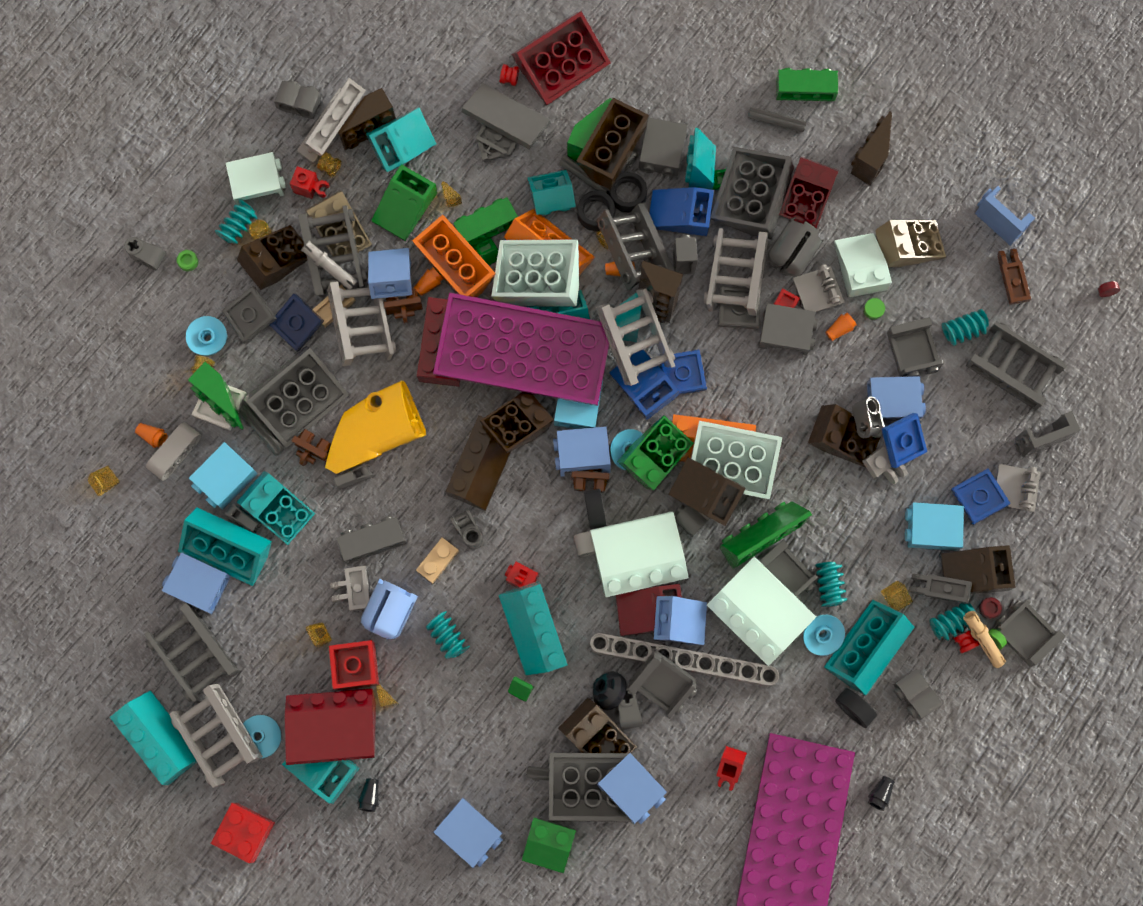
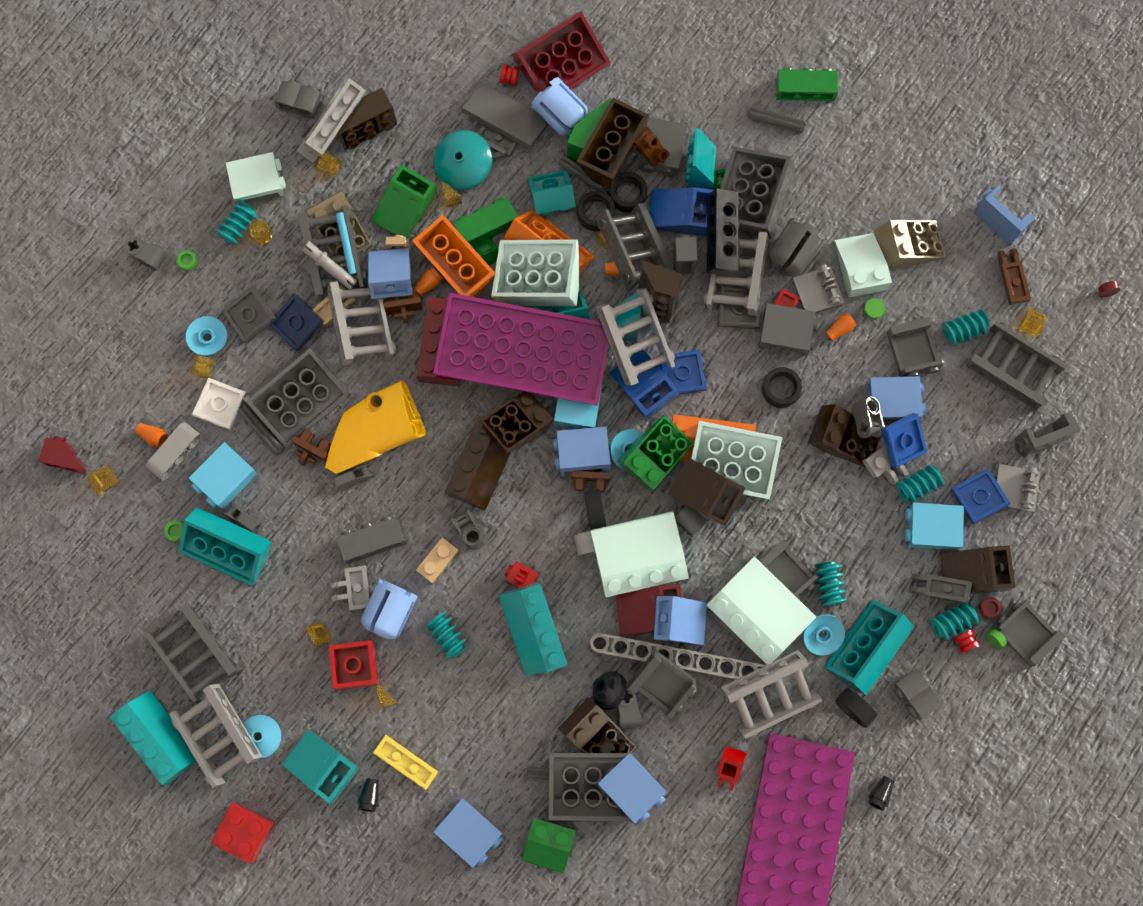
medium blue panel [162,553,231,614] -> none
green slope [188,362,244,430] -> none
dark brown slope [237,225,308,290] -> none
teal slope [237,471,315,545] -> none
dark red slope [285,688,376,765] -> none
red brick [290,166,330,199] -> none
teal slope [366,107,437,172] -> none
green slope [508,676,533,702] -> none
green slope [719,501,812,569] -> none
dark red slope [779,157,839,228] -> none
dark brown slope [850,111,892,186] -> none
clear yellow slope [881,581,913,611] -> none
tan pin [963,611,1006,668] -> none
none -> dark red slope [39,436,86,474]
none -> bright green tile [164,520,183,542]
none -> medium azure bar [336,212,357,274]
none -> light yellow tile [373,735,438,790]
none -> tan plate [385,235,411,253]
none -> teal dish [434,130,493,190]
none -> light blue cylinder [531,77,588,136]
none -> reddish brown hips [633,127,670,167]
none -> black brick [707,189,740,276]
none -> light grey fence [721,650,822,739]
none -> black tyre [762,367,802,408]
none -> teal piece [896,465,945,505]
none -> clear yellow slope [1020,307,1047,337]

